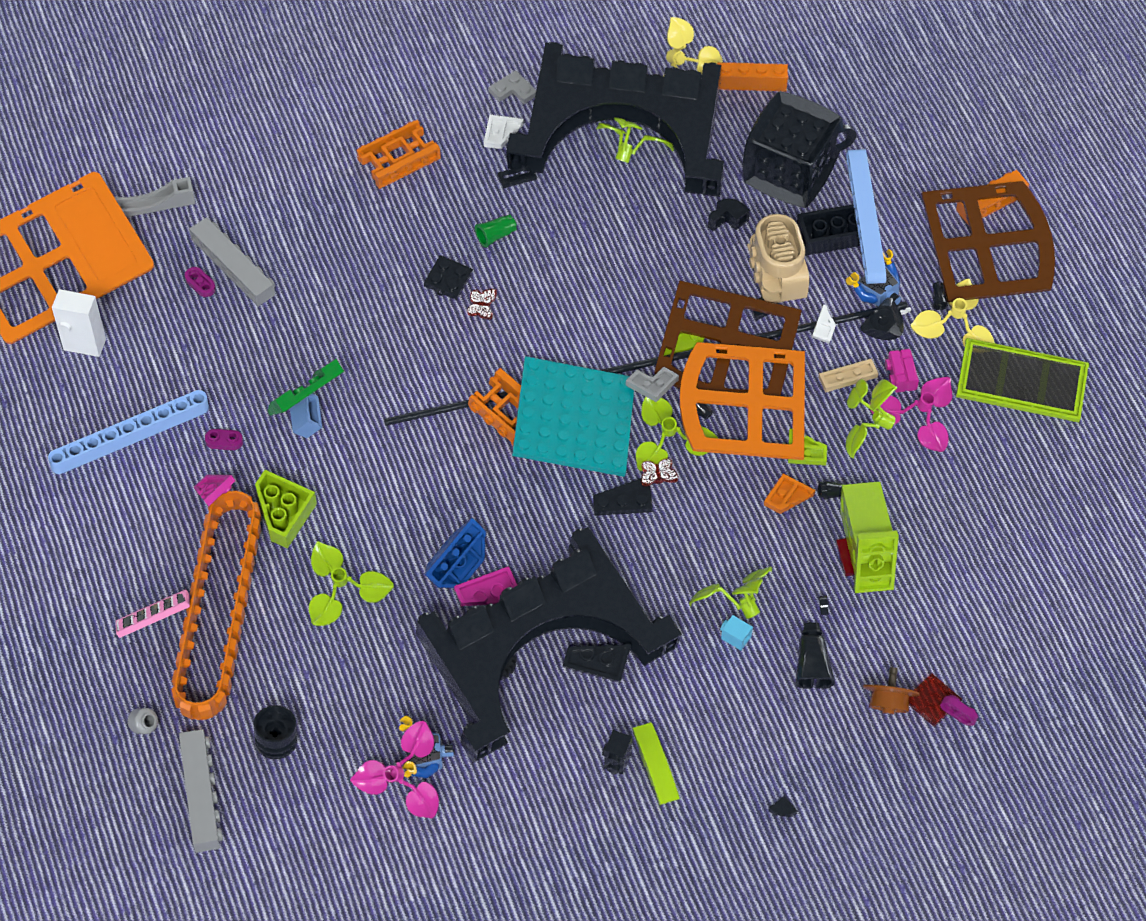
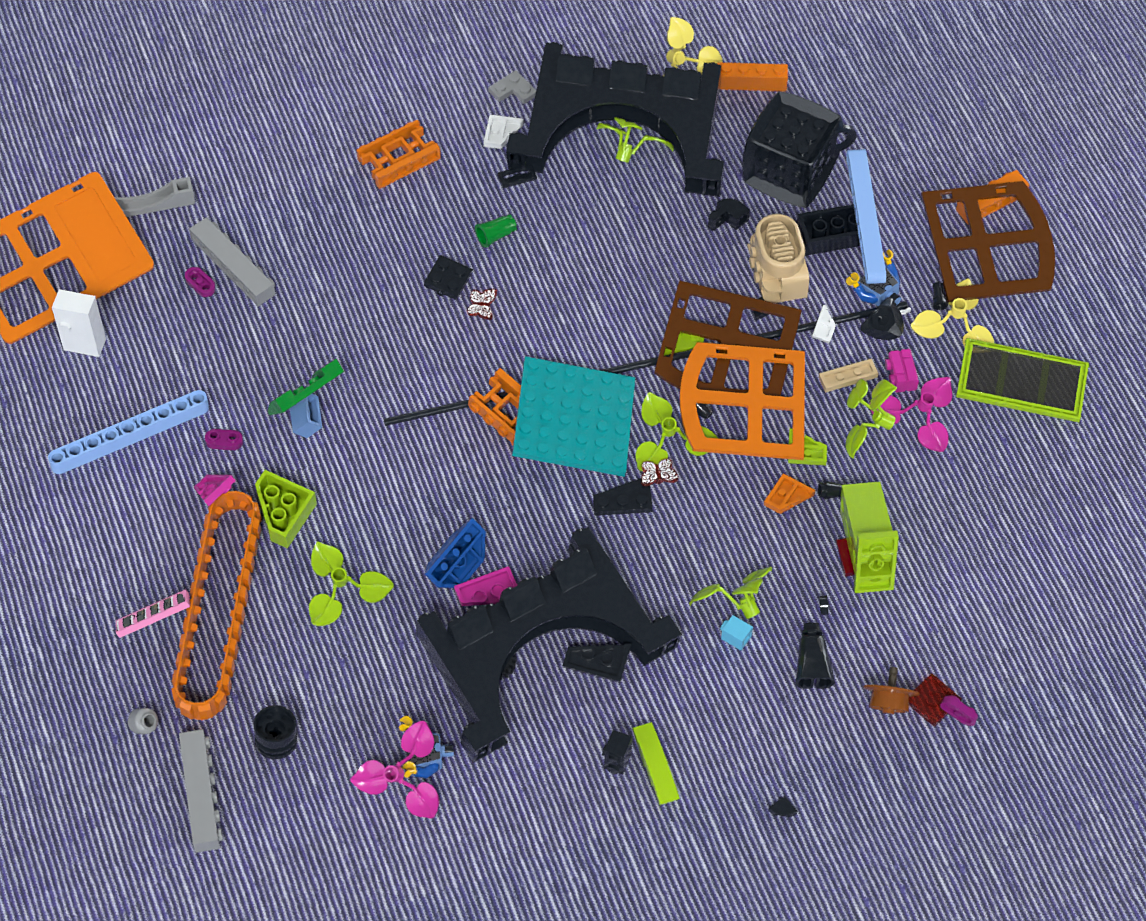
light grey plate [626,367,679,402] -> none

